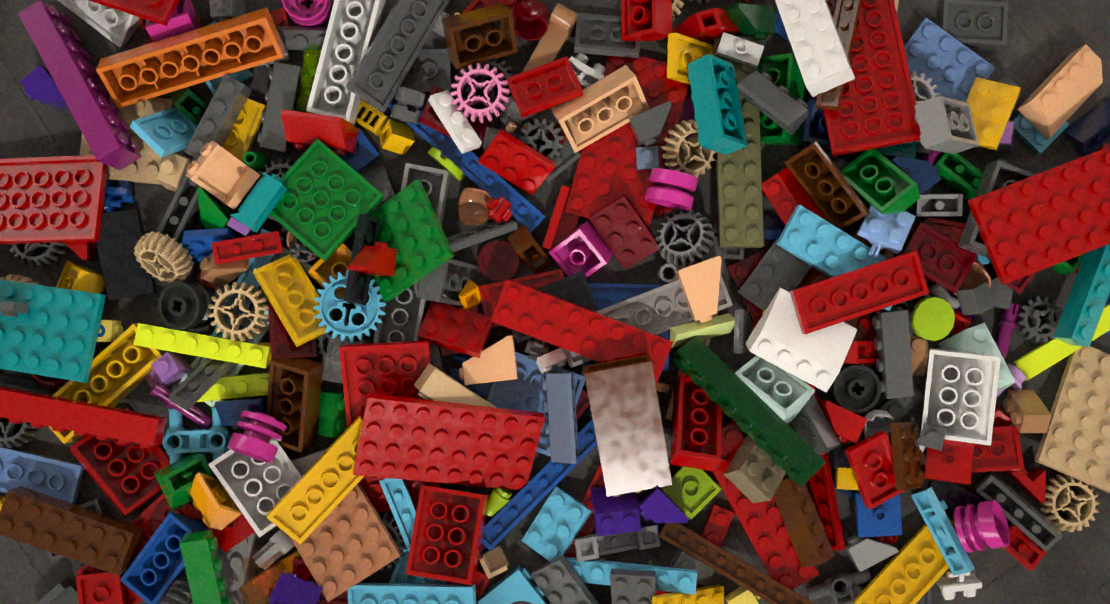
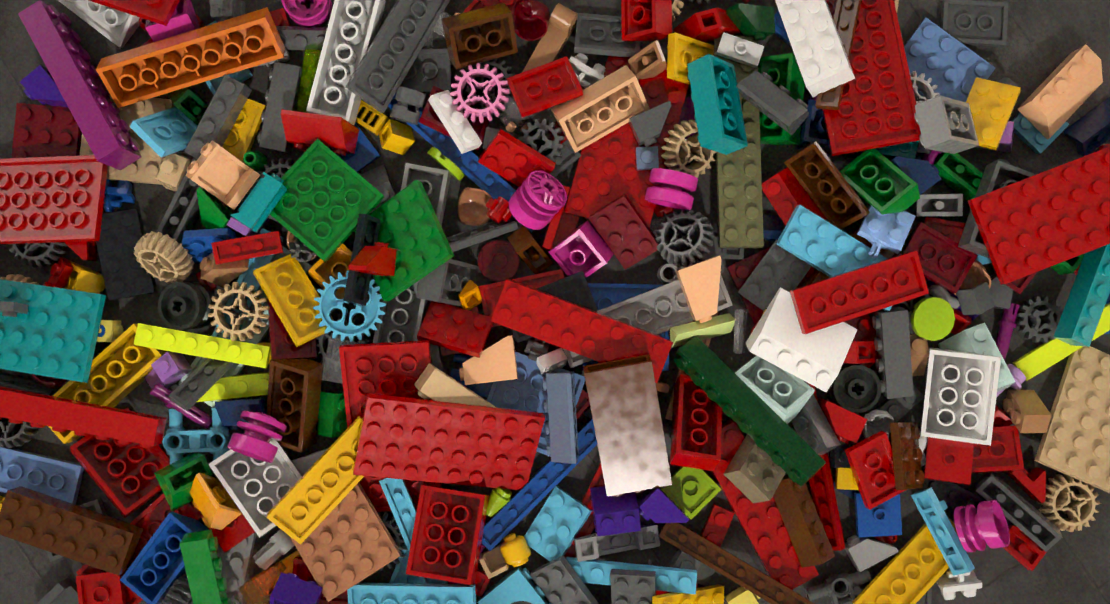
dark grey plate [919,423,947,451] -> none
none -> dark red plate [11,103,82,158]
none -> red plate [43,257,74,289]
none -> yellow head [499,533,531,568]
none -> dark pink wheel [509,171,567,230]
none -> medium nougat slope [628,40,667,80]

